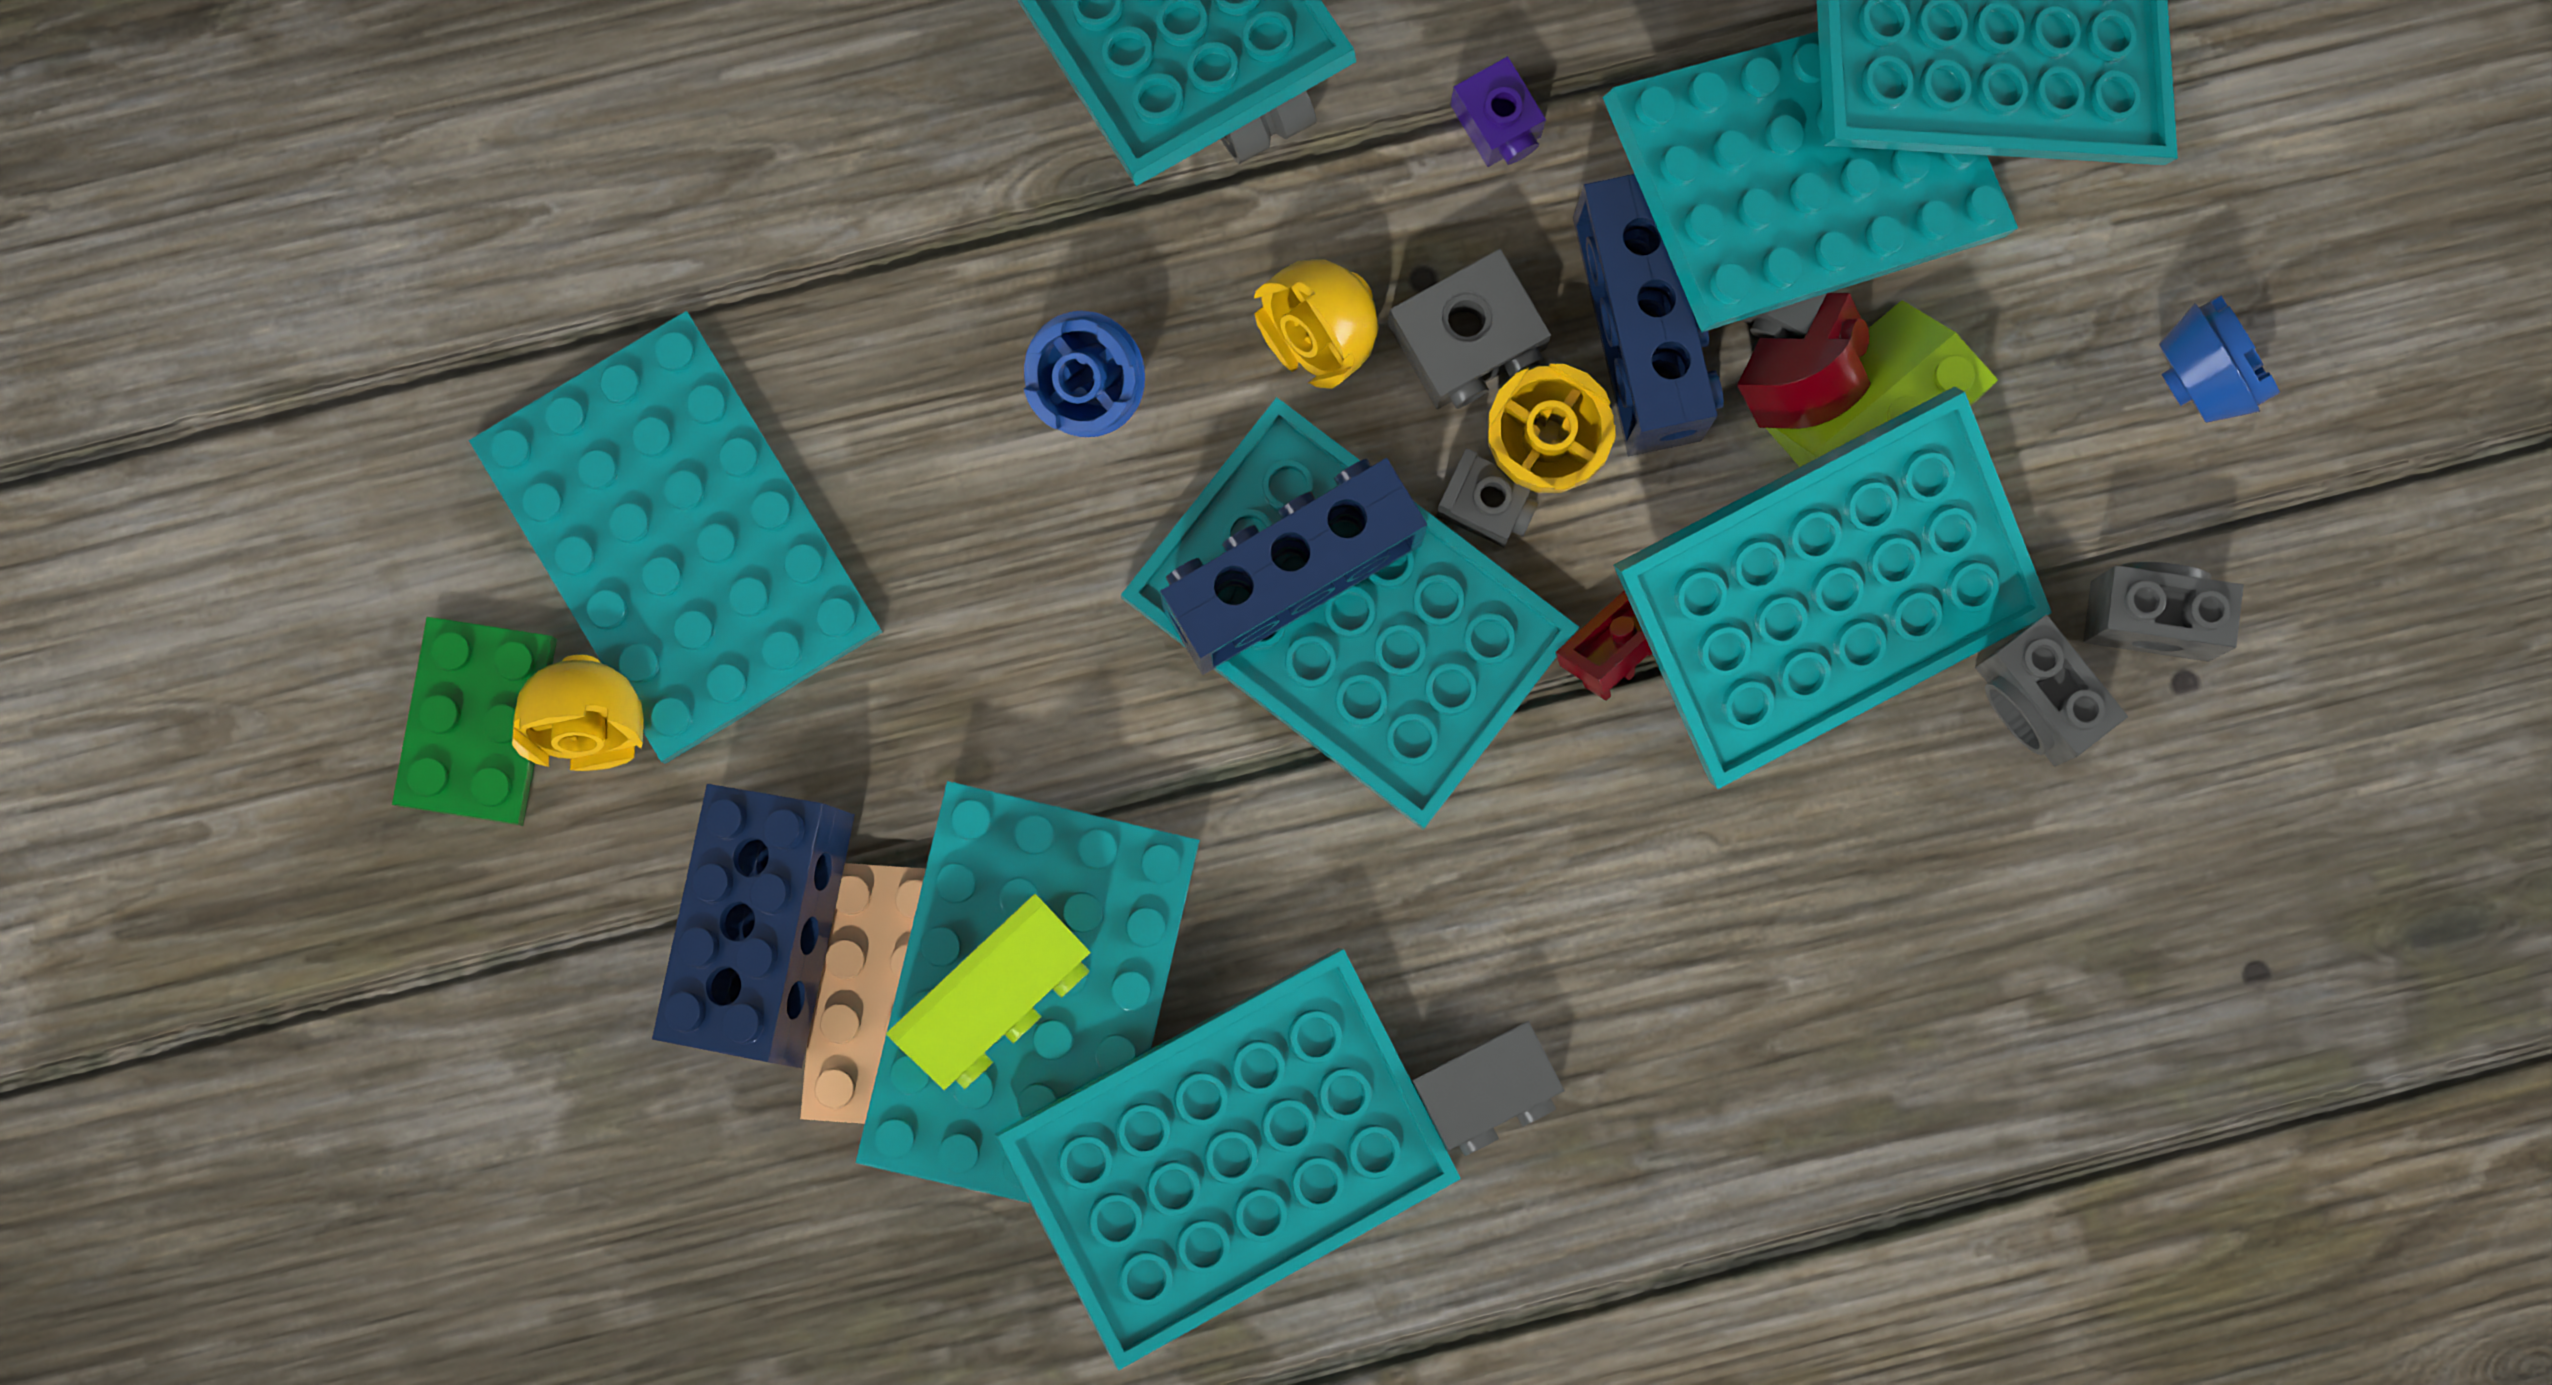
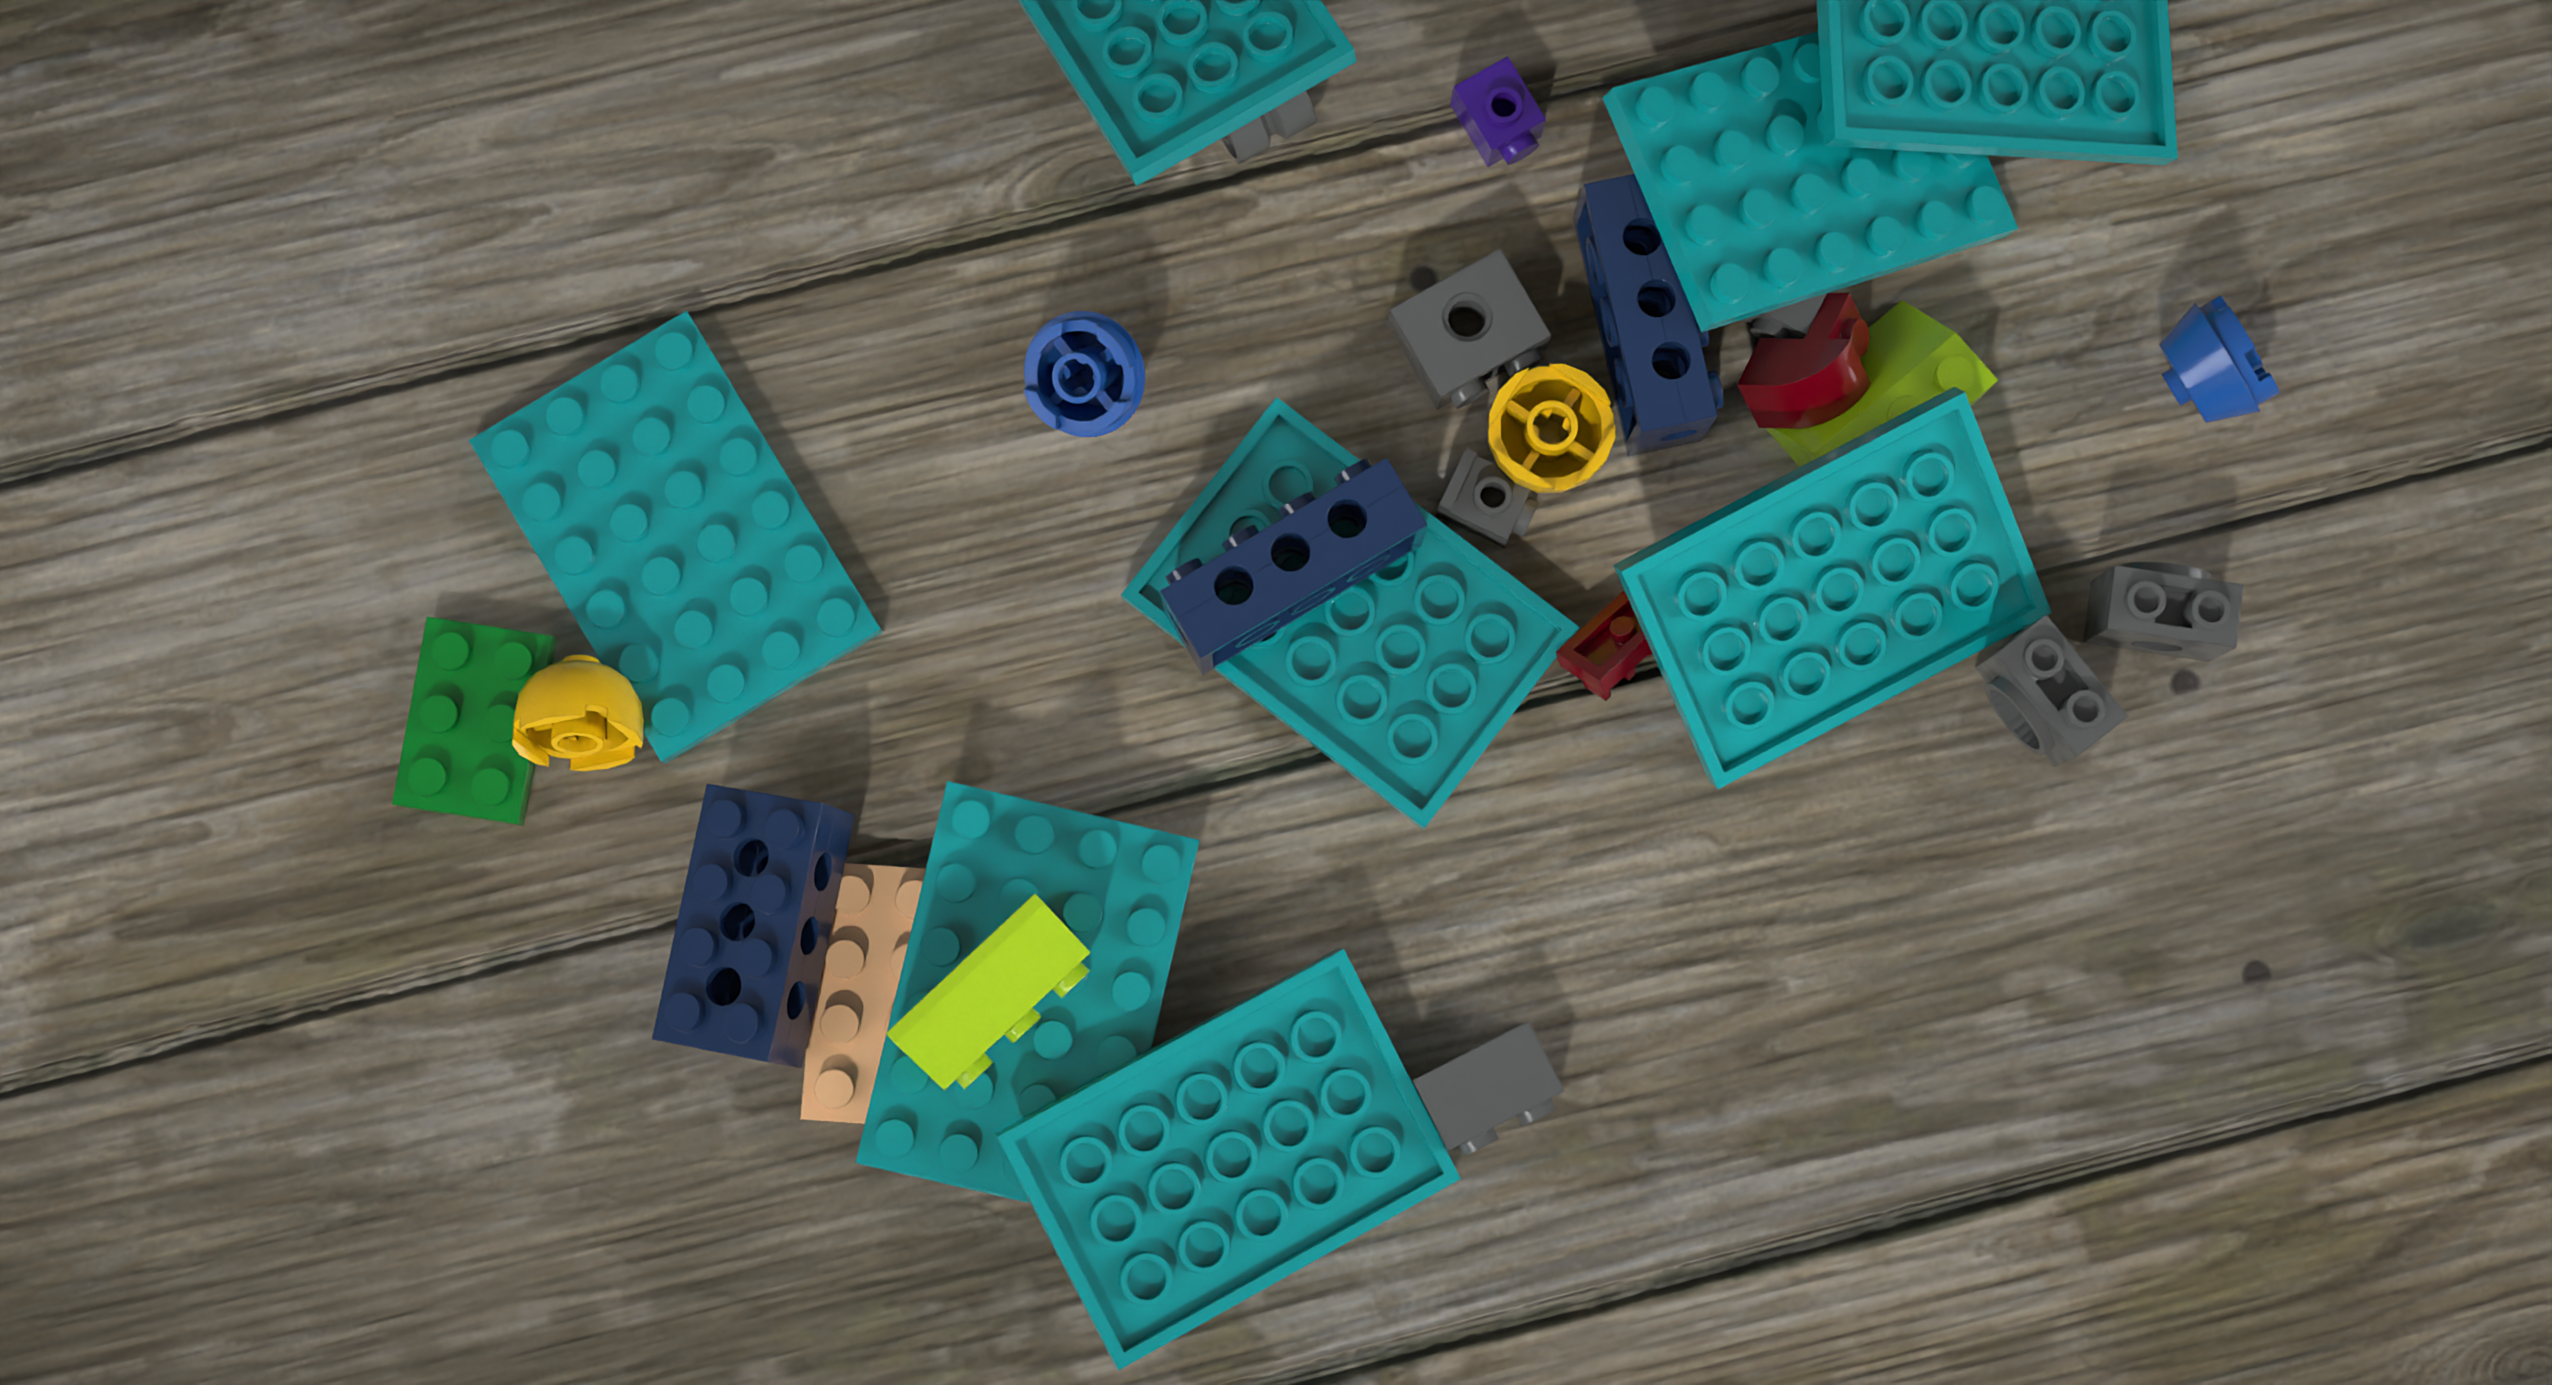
yellow cylinder [1254,259,1379,389] -> none

